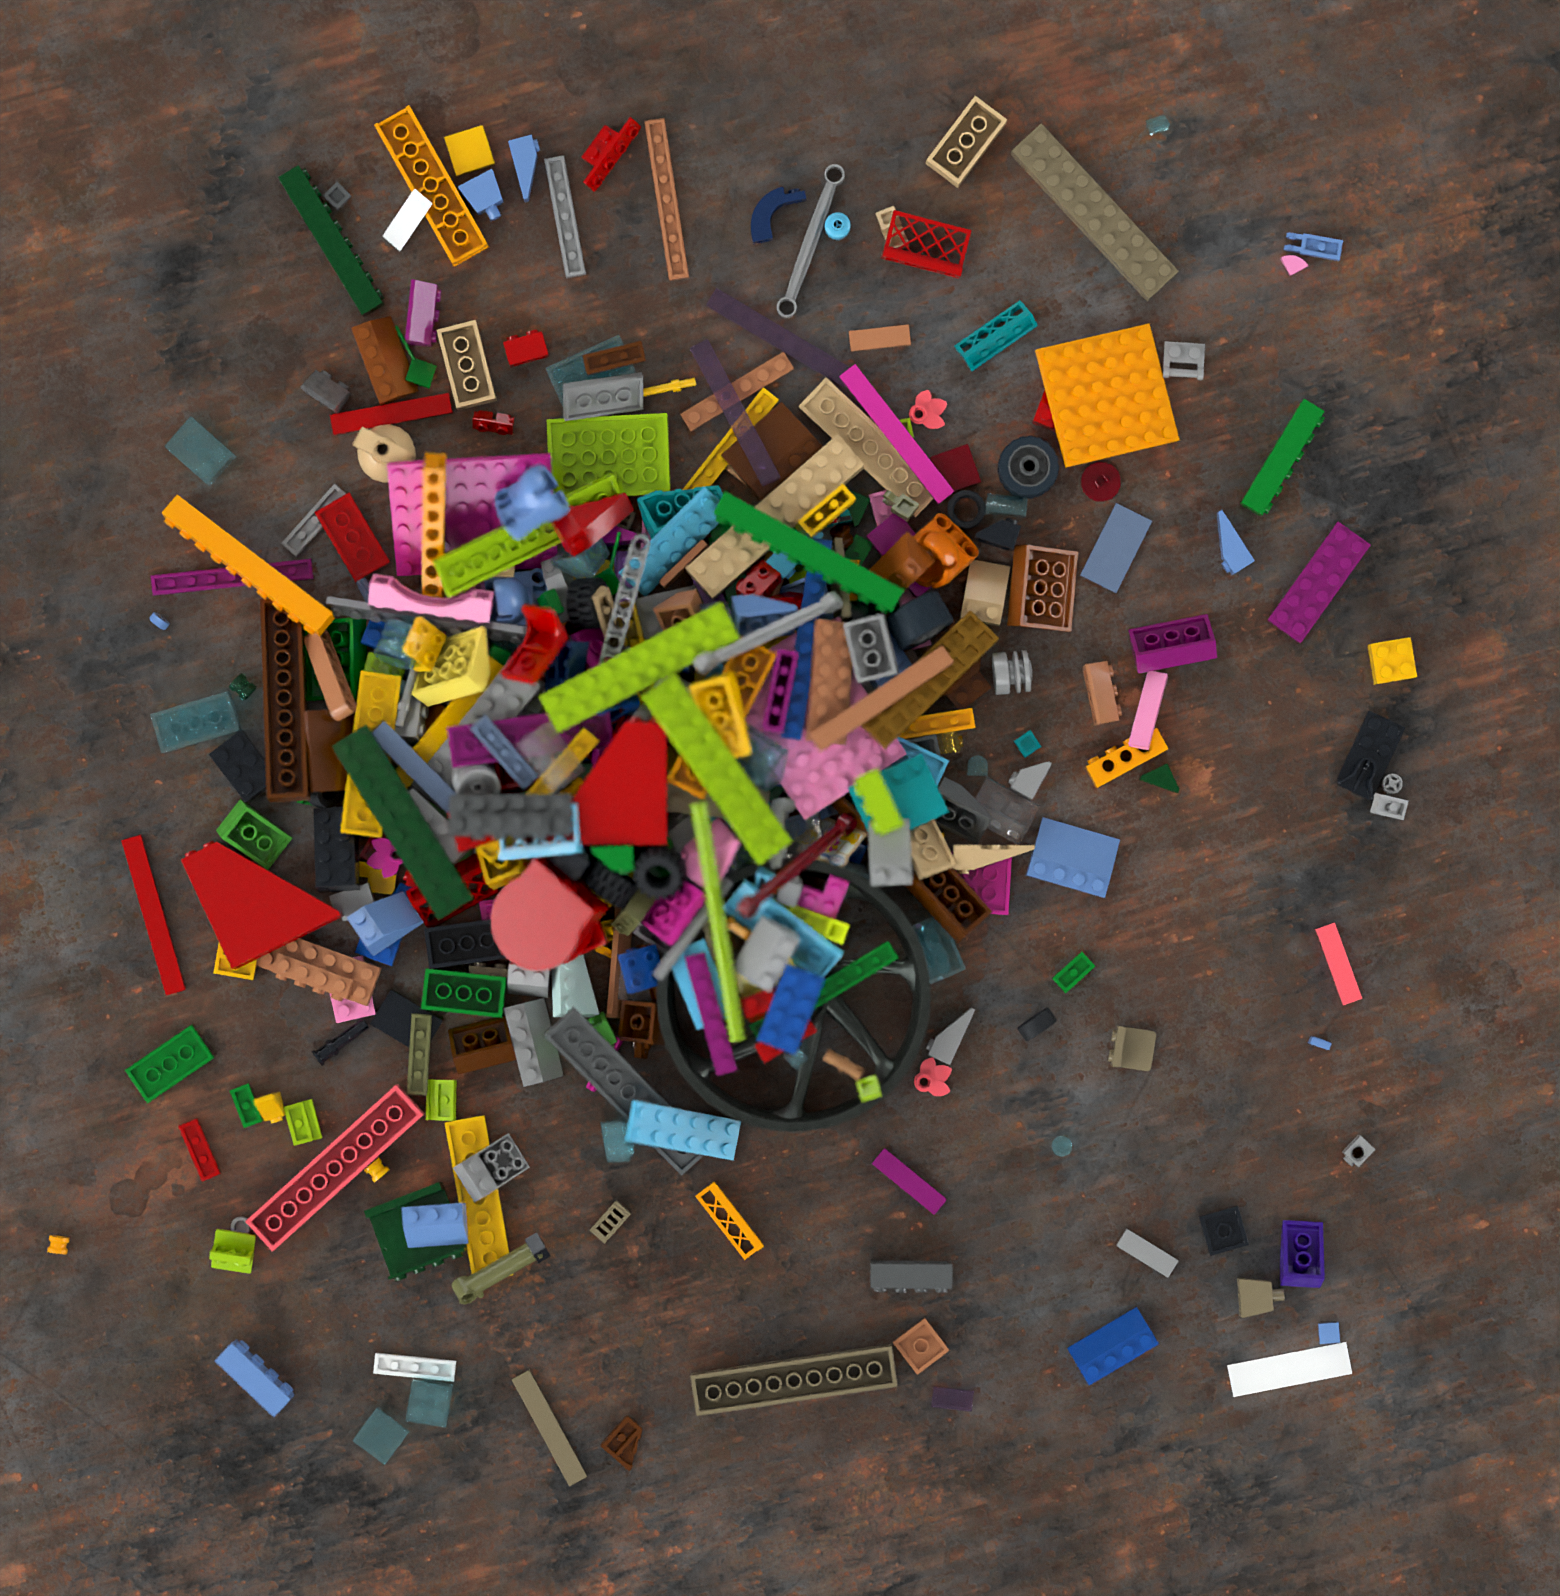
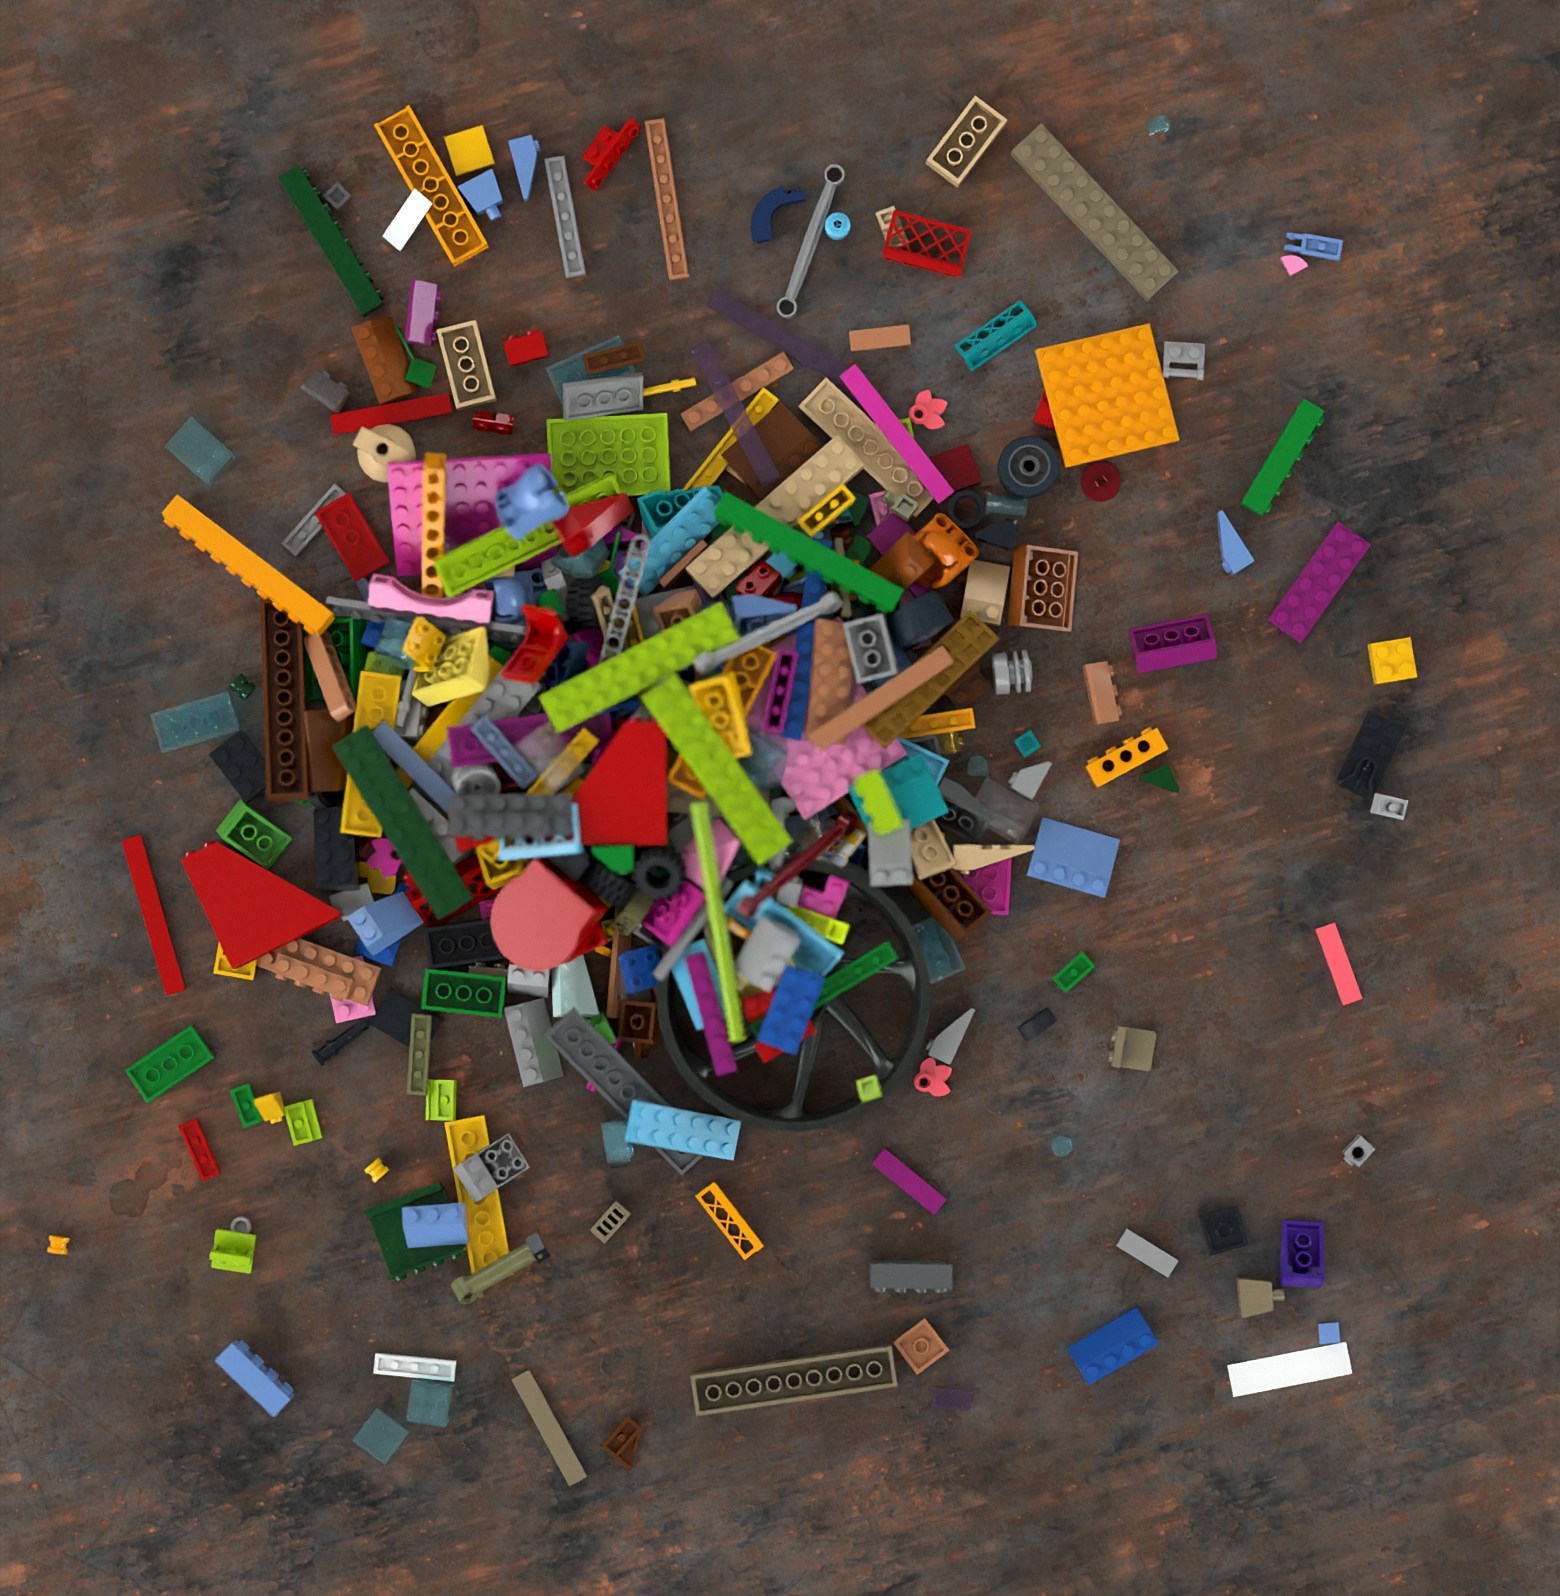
medium blue tile [149,612,170,630] -> none
magenta tile [150,559,314,596] -> none
coral brick [245,1084,425,1252] -> none
reddish brown slope [448,1015,517,1075] -> none
clear light blue wheel [783,1049,808,1070] -> none
medium nougat pin [823,1049,865,1080] -> none
sand blue tile [1080,503,1152,593] -> none
bright pink tile [1128,671,1168,750] -> none
medium blue tile [1308,1036,1331,1050] -> none
light grey wheel [1381,774,1403,794] -> none

